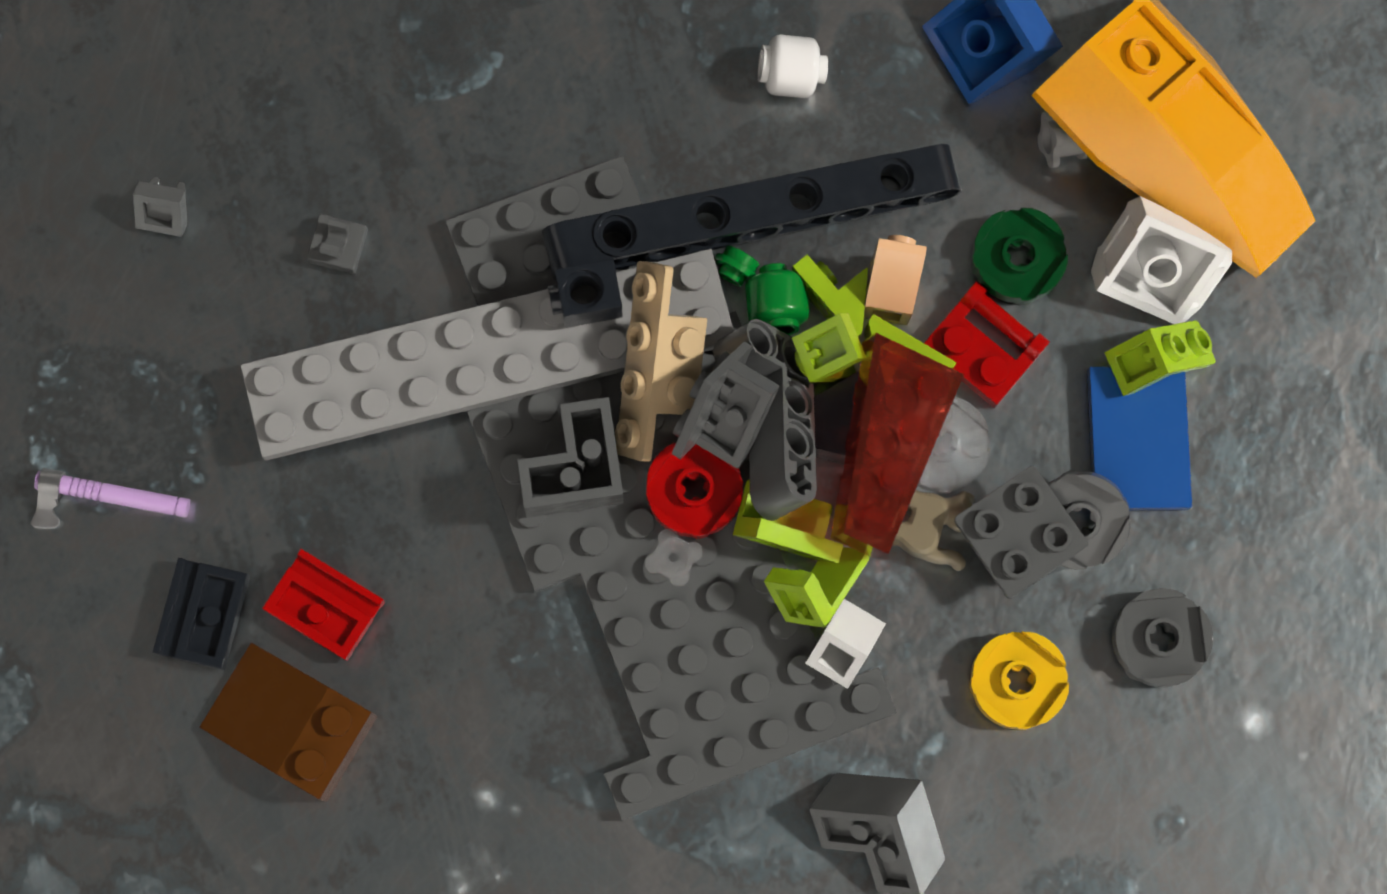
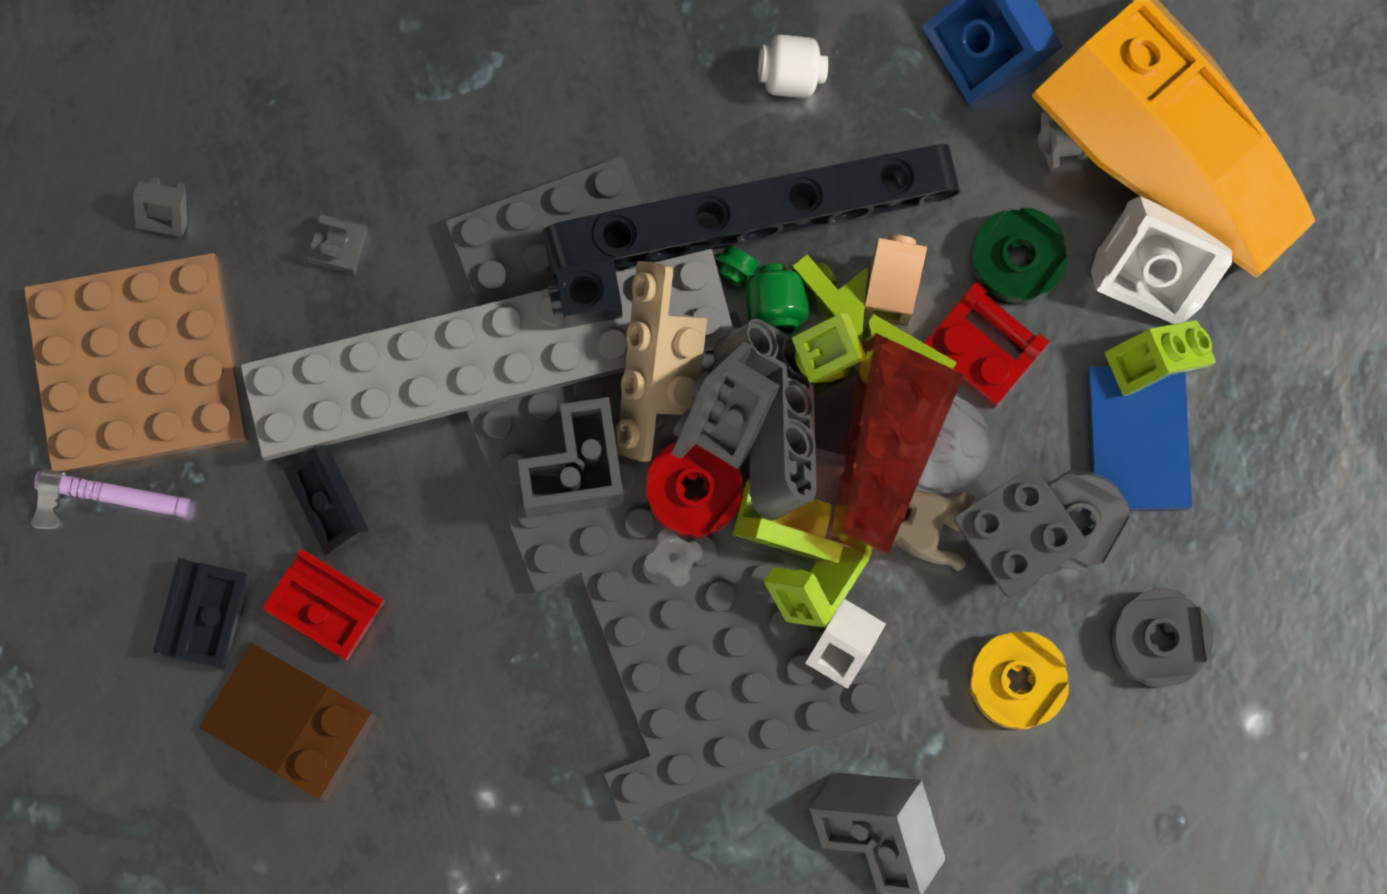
none -> medium nougat plate [24,253,247,474]
none -> black plate [283,445,370,555]

